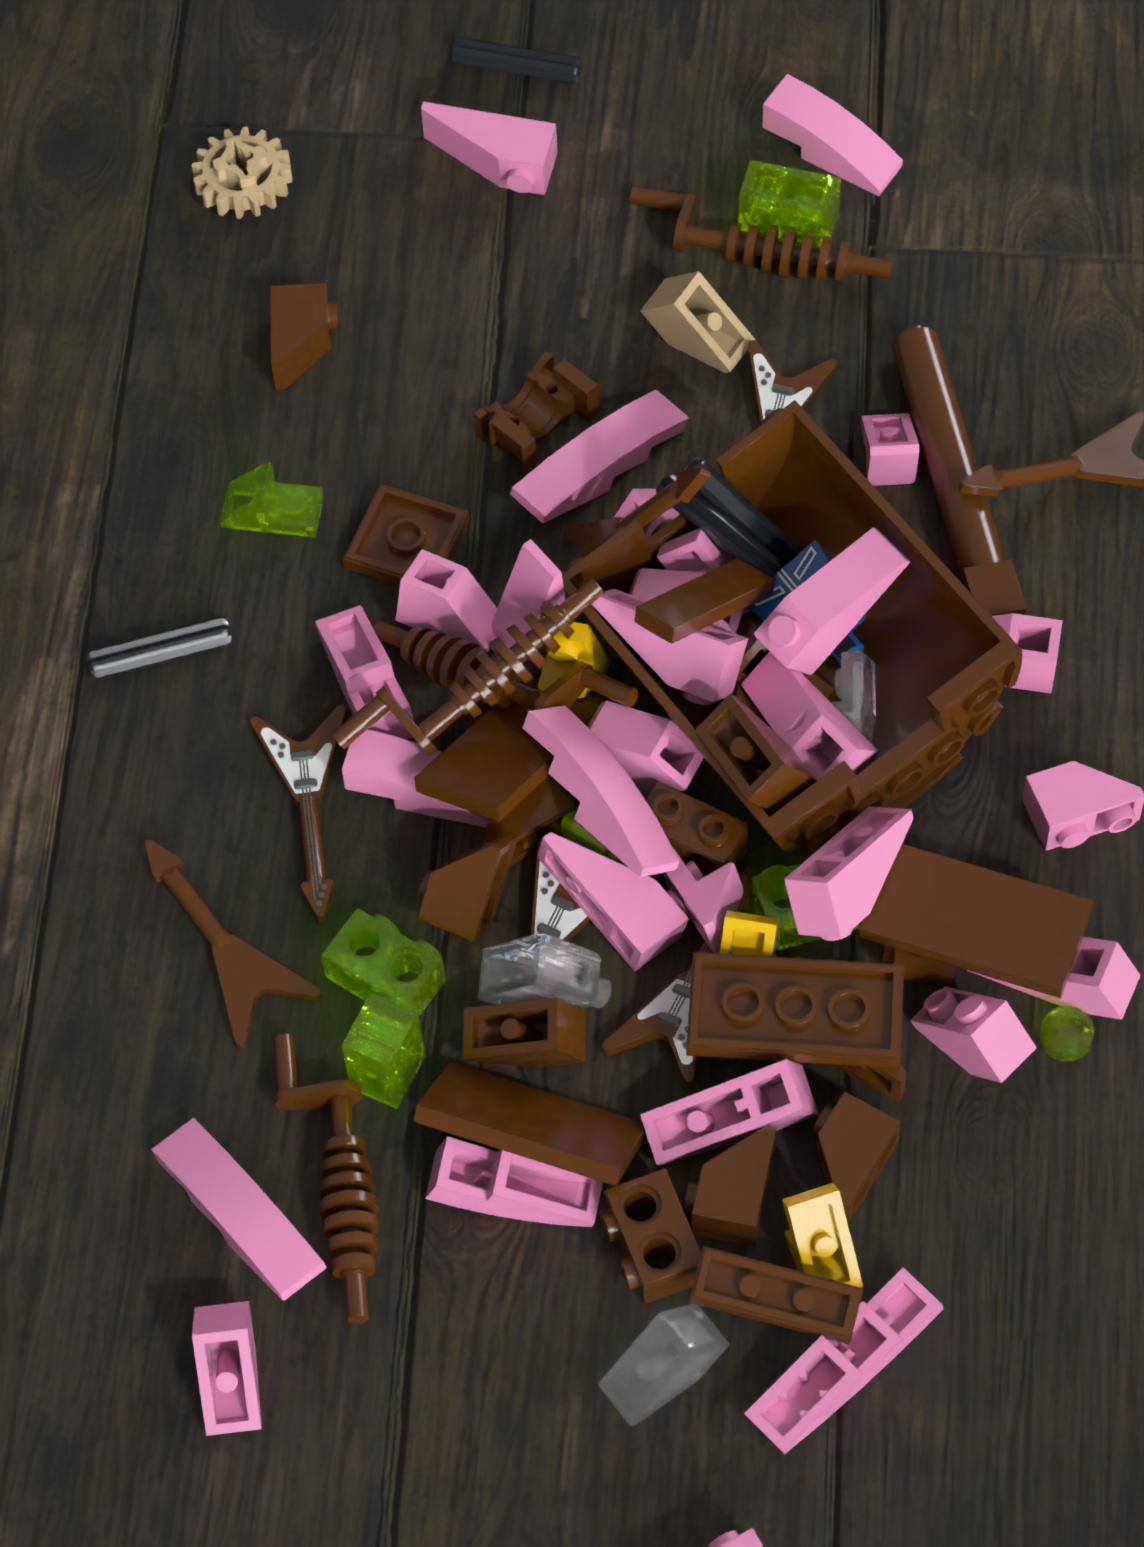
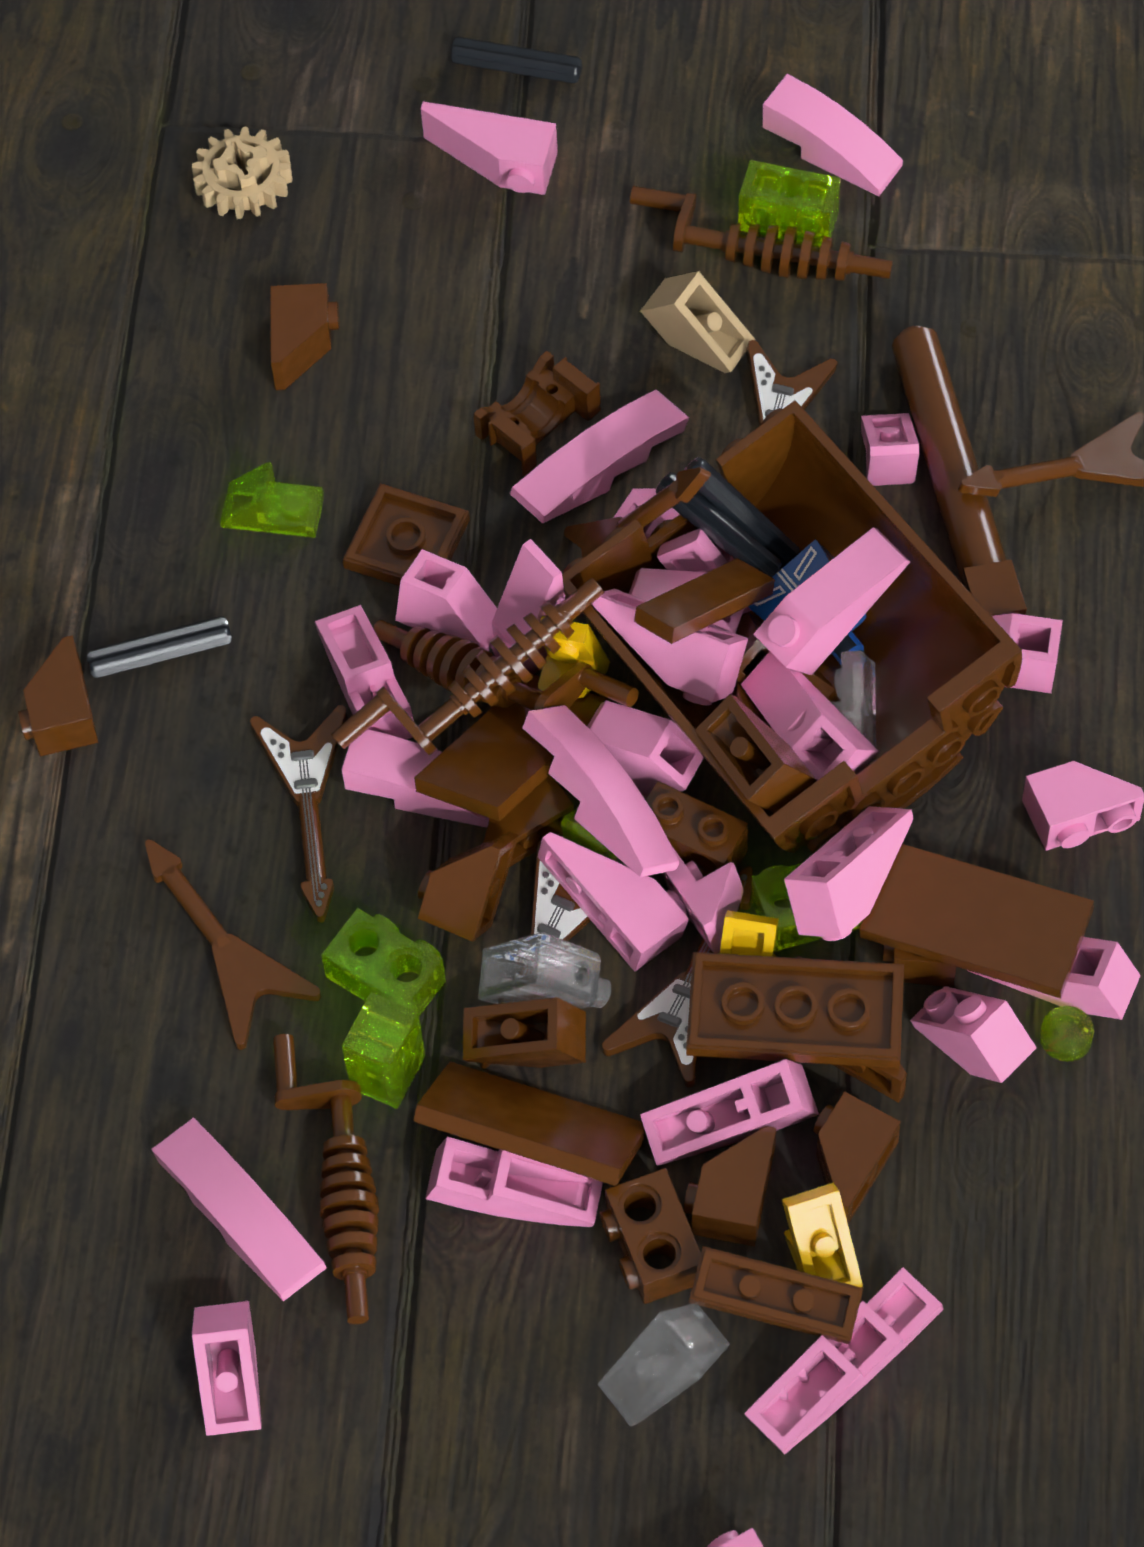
none -> reddish brown slope [18,635,99,756]

